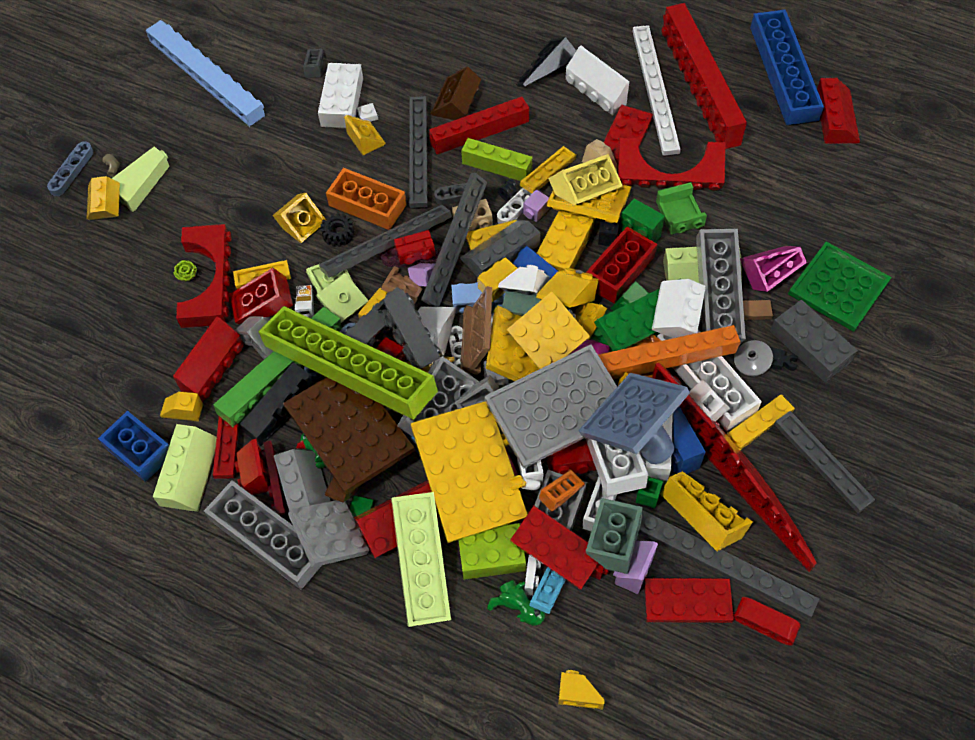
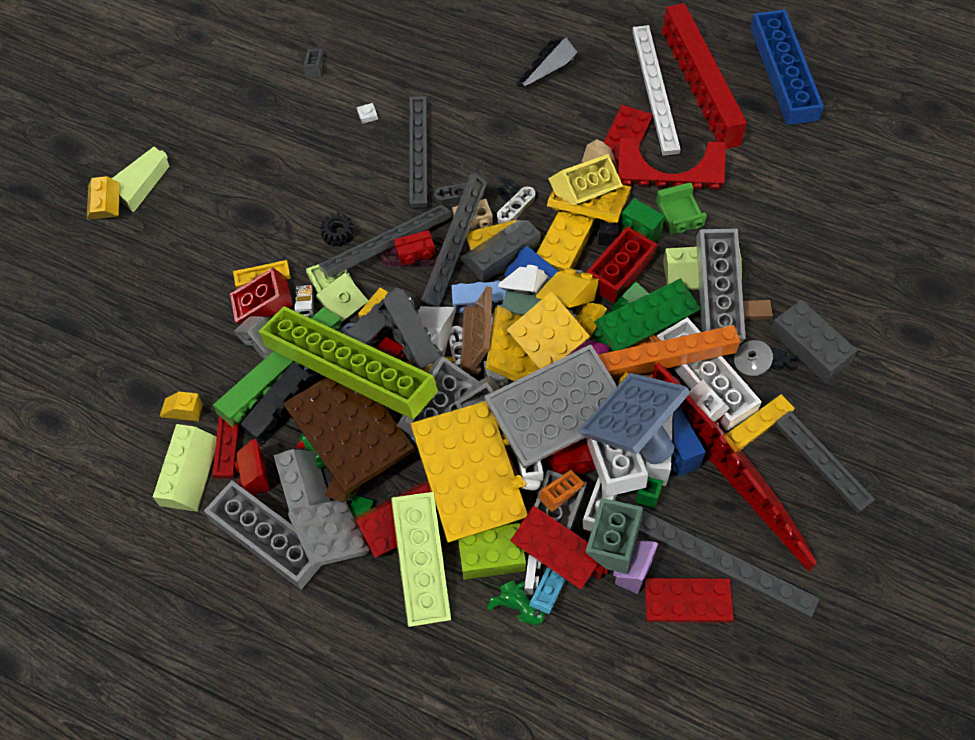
sand blue beam [47,142,94,196] -> none
blue brick [98,411,169,482] -> none
dark tan arm [102,154,119,177] -> none
light blue brick [146,20,265,127] -> none
lime plate [173,260,197,281] -> none
red slope [173,317,244,403] -> none
red arch [176,224,231,328] -> none
dark red plate [261,441,288,520] -> none
yellow slope [272,193,326,243] -> none
white brick [318,63,363,128] -> none
orange brick [326,168,407,230] -> none
yellow slope [344,115,385,155] -> none
medium nougat wing [381,266,422,304] -> none
lavender panel [408,263,435,286] -> none
red brick [429,97,529,155] -> none
reddish brown slope [430,66,481,120] -> none
lime brick [461,138,532,181] -> none
yellow brick [477,257,518,302] -> none
yellow tile [520,146,577,193] -> none
lavender brick [523,190,550,222] -> none
yellow slope [558,670,604,710] -> none
white slope [566,46,629,115] -> none
white slope [652,279,705,338] -> none
yellow wedge [660,471,753,551] -> none
red beam [734,597,801,646] -> none
dark pink wedge [740,246,807,292] -> none
green plate [788,241,892,332] -> none
red slope [817,78,860,144] -> none

